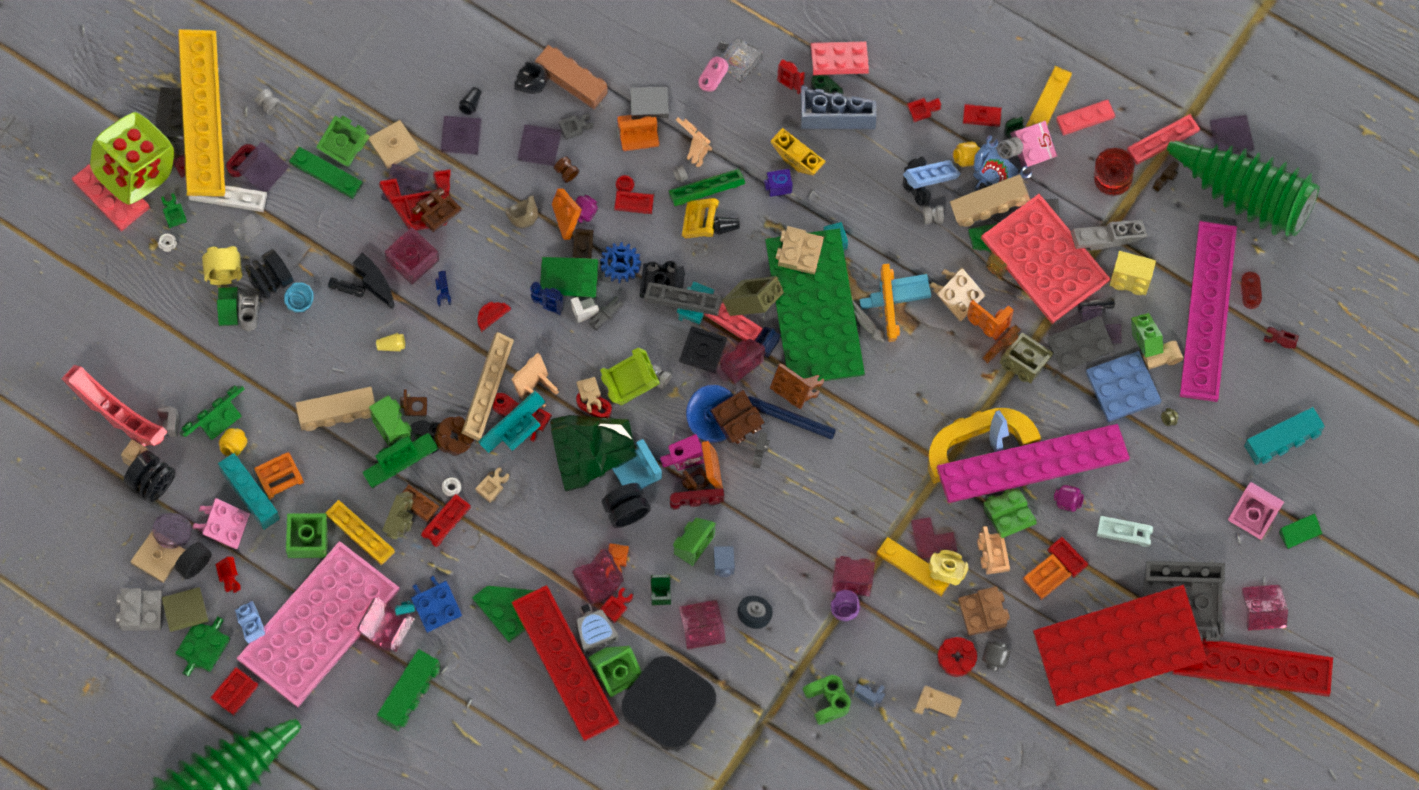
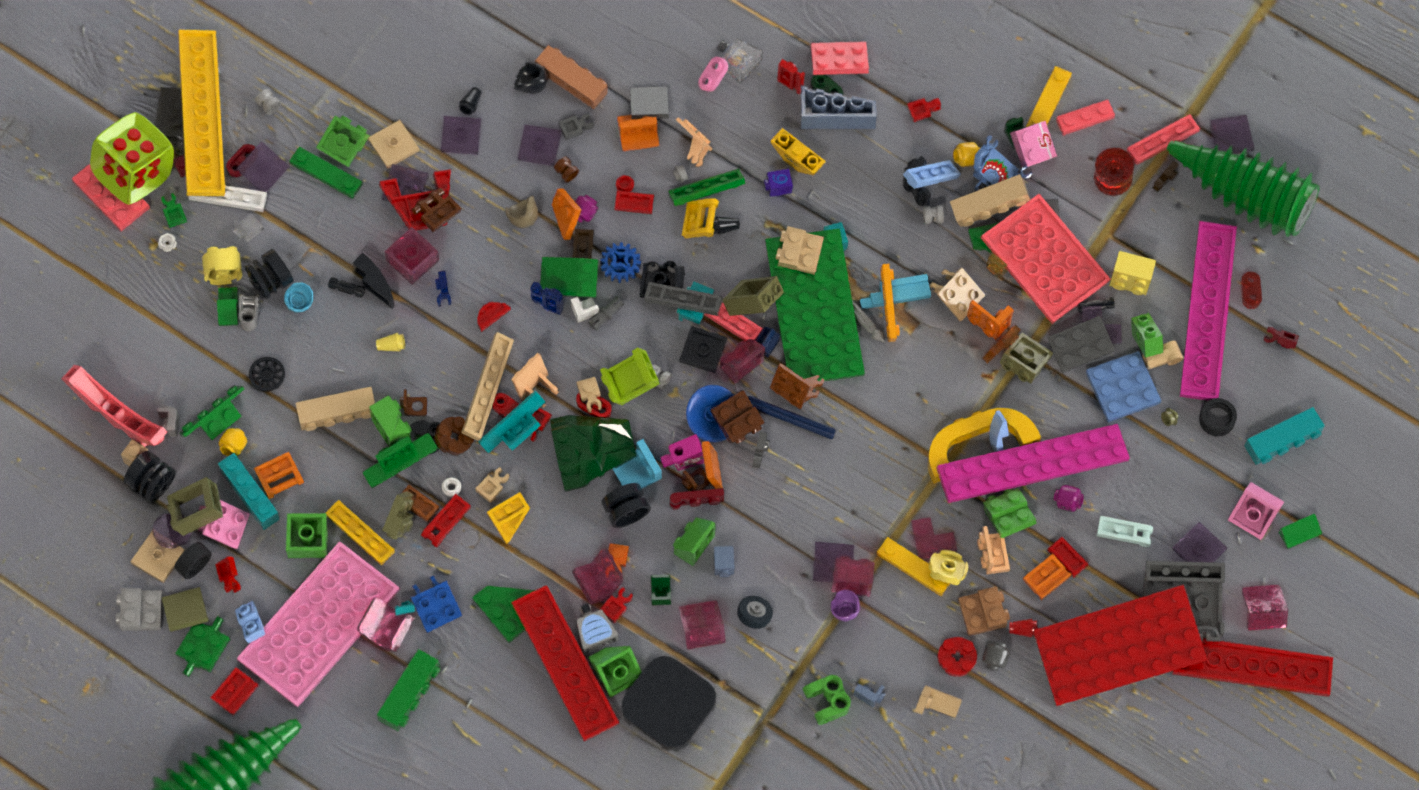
red plate [963,104,1002,127] -> none
light grey wheel [997,137,1023,159] -> none
light grey slope [1071,220,1147,251] -> none
none -> olive window [167,477,223,536]
none -> black wheel [249,357,285,392]
none -> yellow wing [487,492,530,544]
none -> clear purple plate [813,542,854,583]
none -> red cone [1009,618,1038,638]
none -> clear purple plate [1172,522,1228,563]
none -> black tyre [1199,398,1237,437]

